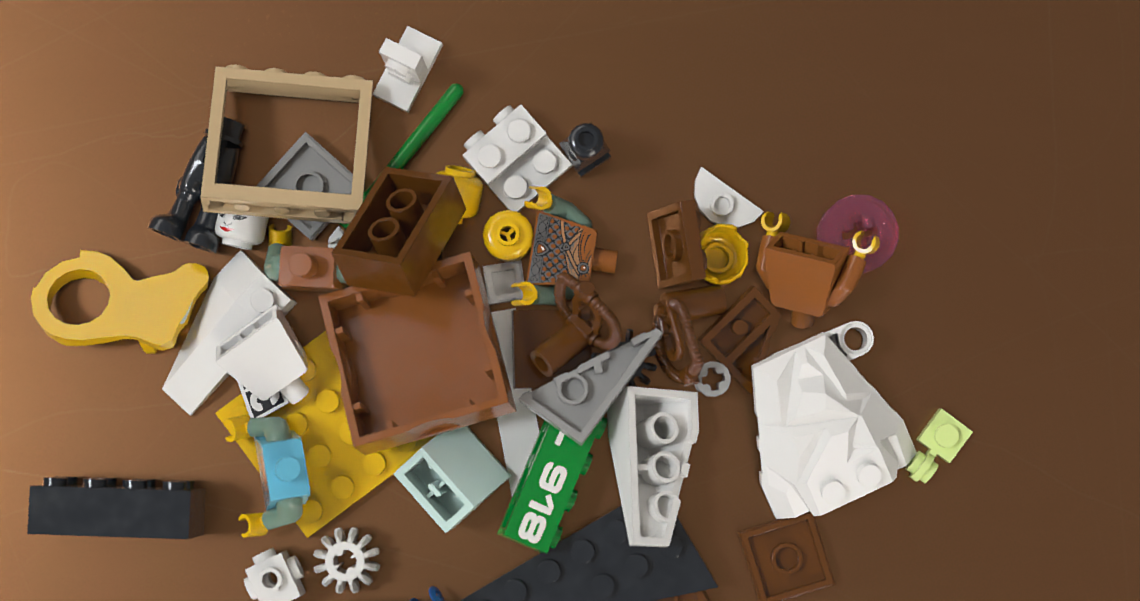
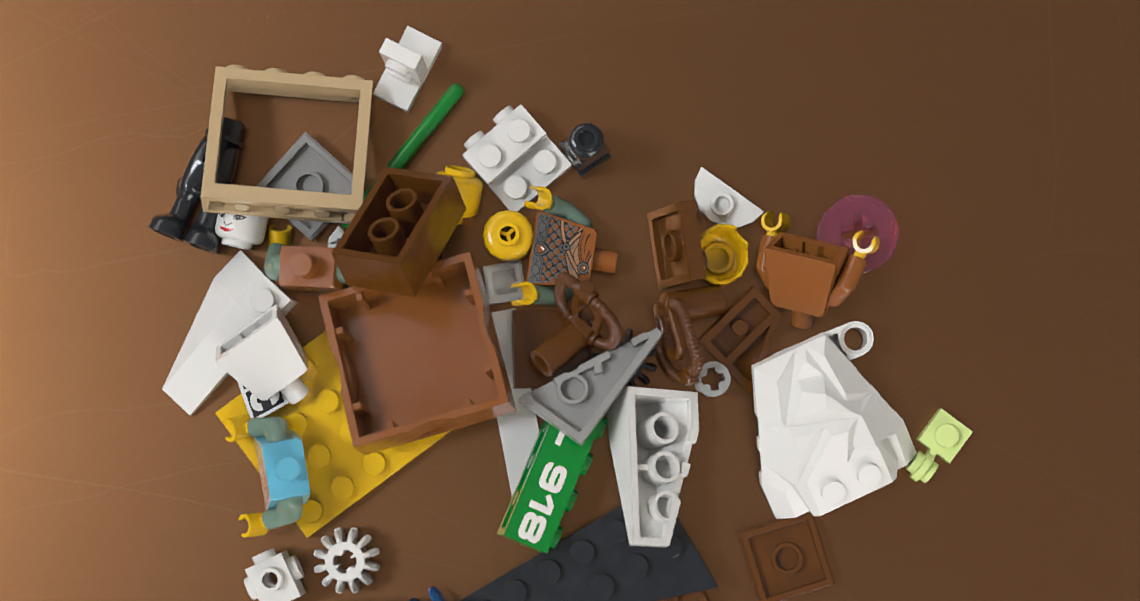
black brick [27,476,206,539] -> none
yellow animal [31,250,209,354] -> none
light aqua slope [393,426,511,533] -> none

